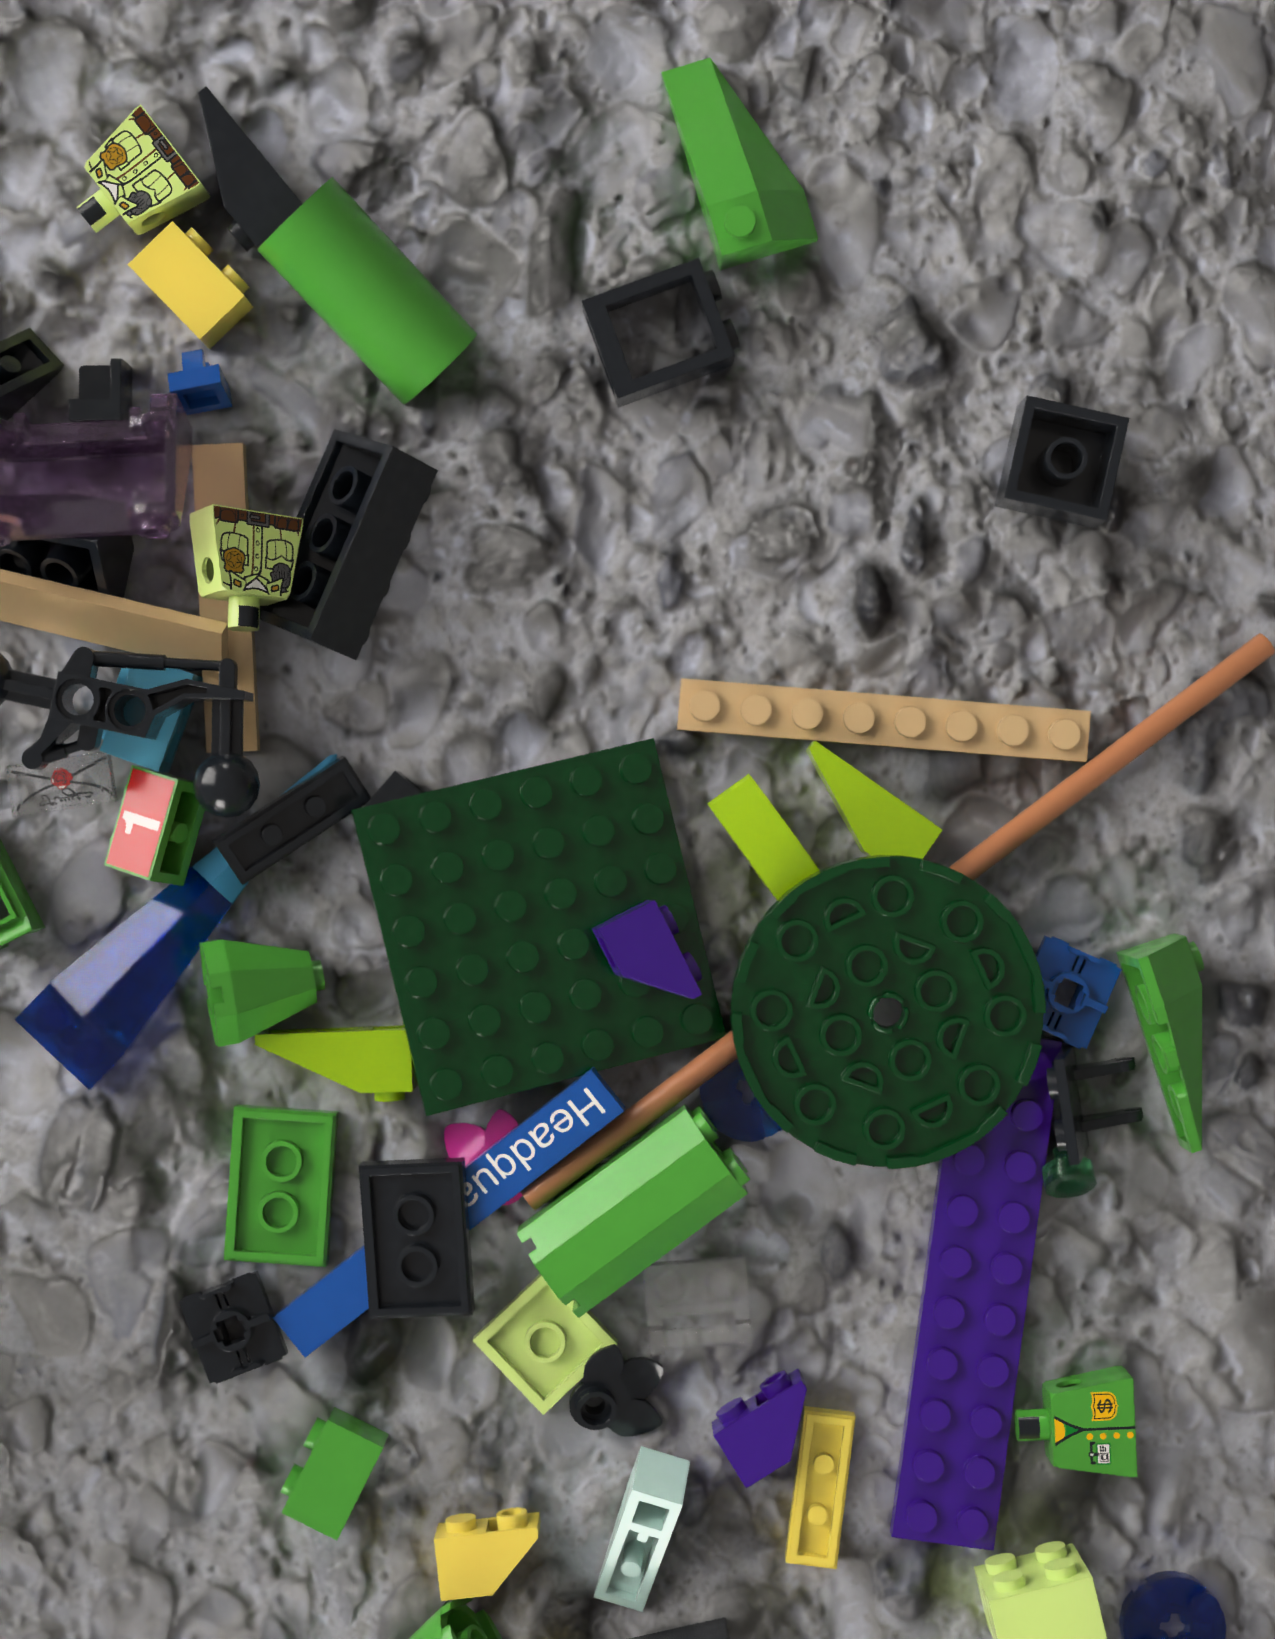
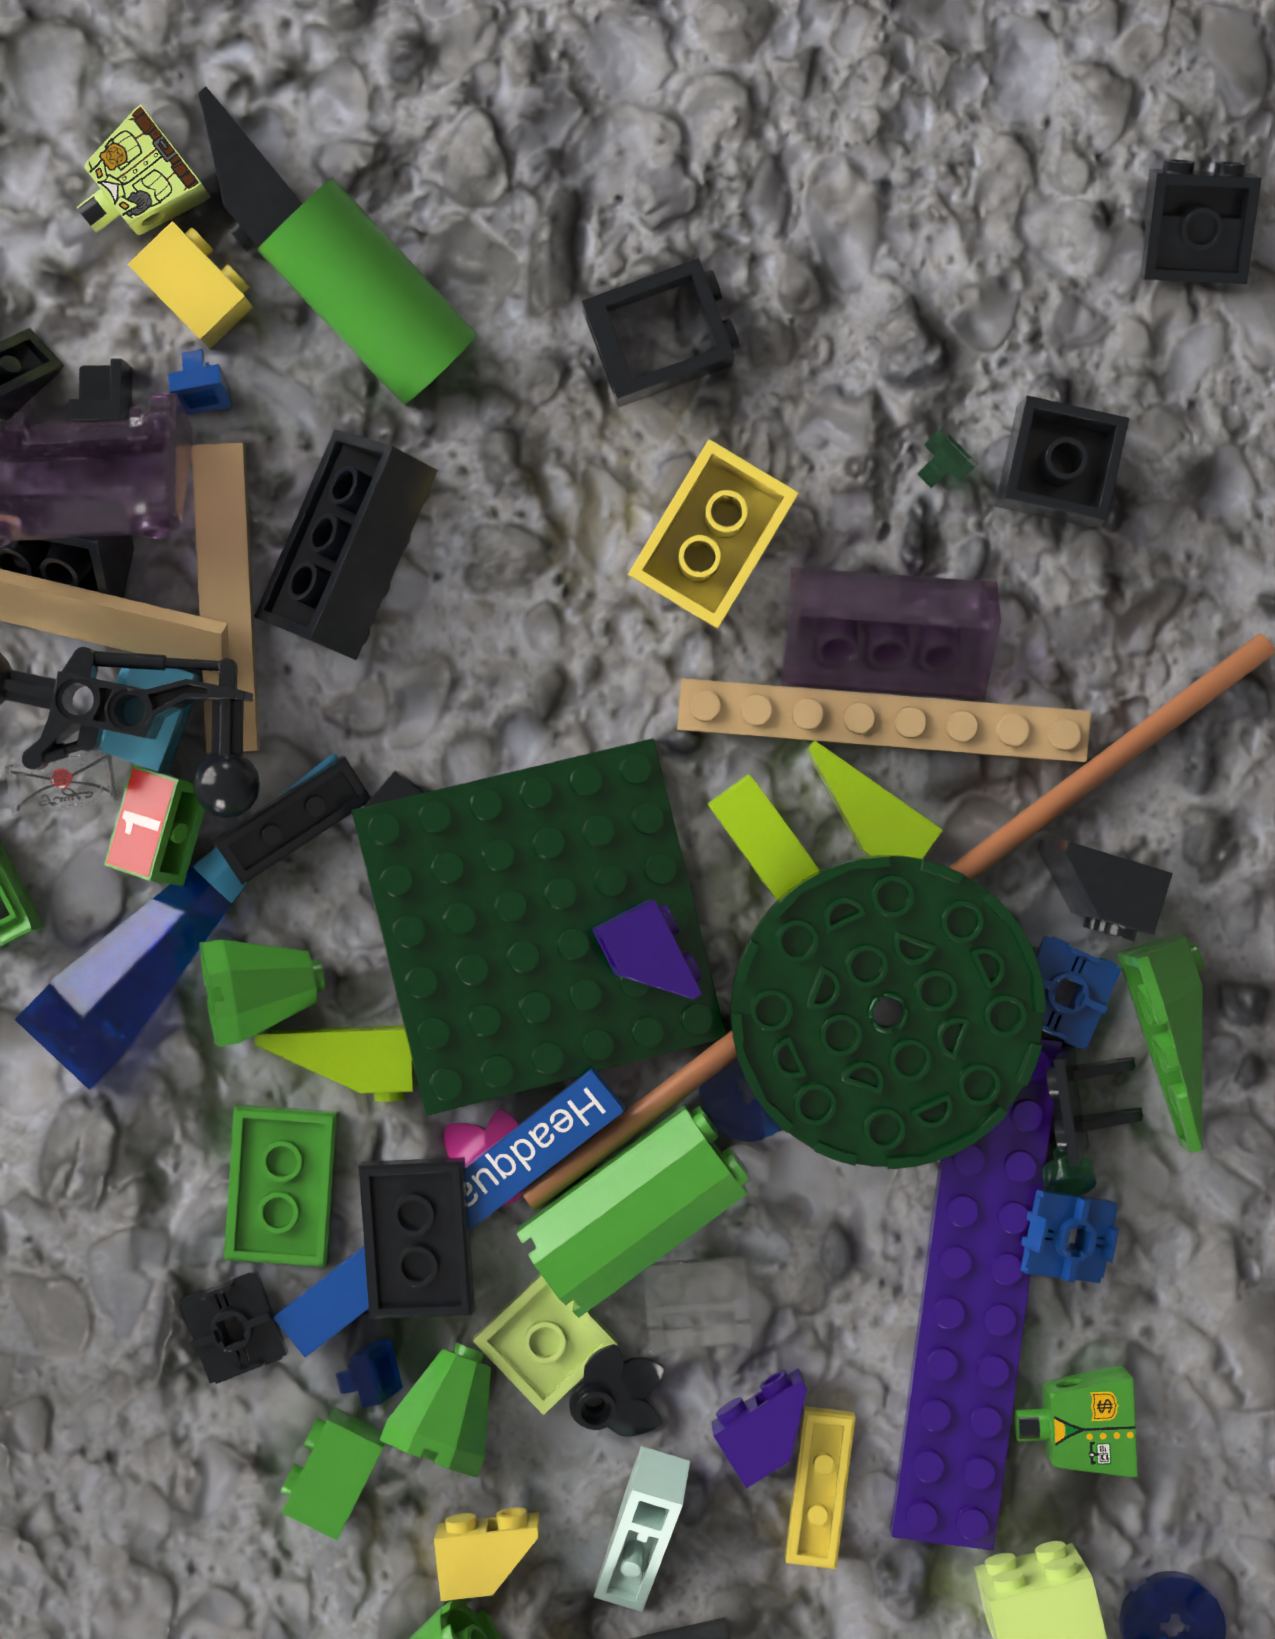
yellowish green torso [189,504,303,632] -> none
bright green wedge [661,58,818,271] -> none
none -> clear blue tile [336,1339,403,1408]
none -> bright green cone [380,1342,491,1478]
none -> light yellow brick [628,439,799,629]
none -> clear purple slope [781,567,1001,700]
none -> clear green tile [917,427,979,488]
none -> blue piece [1020,1189,1119,1283]
none -> black slope [1037,840,1173,942]
none -> black plate [1140,159,1262,284]

